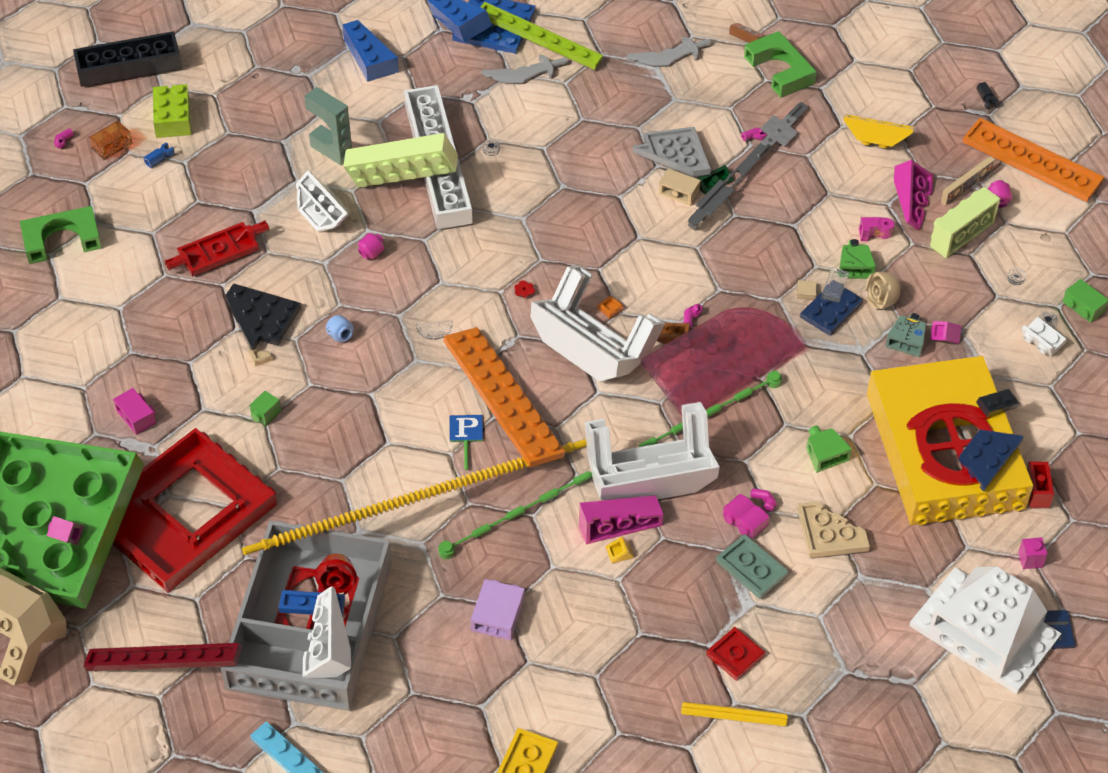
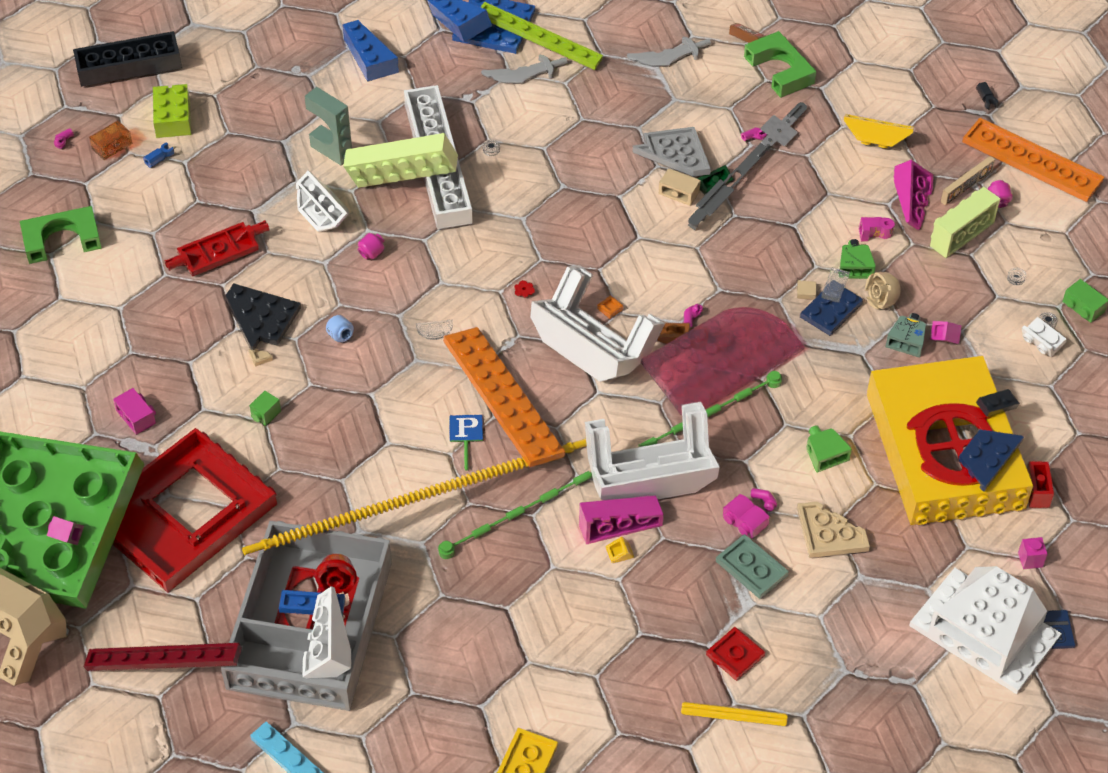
lavender brick [470,579,525,640] -> none

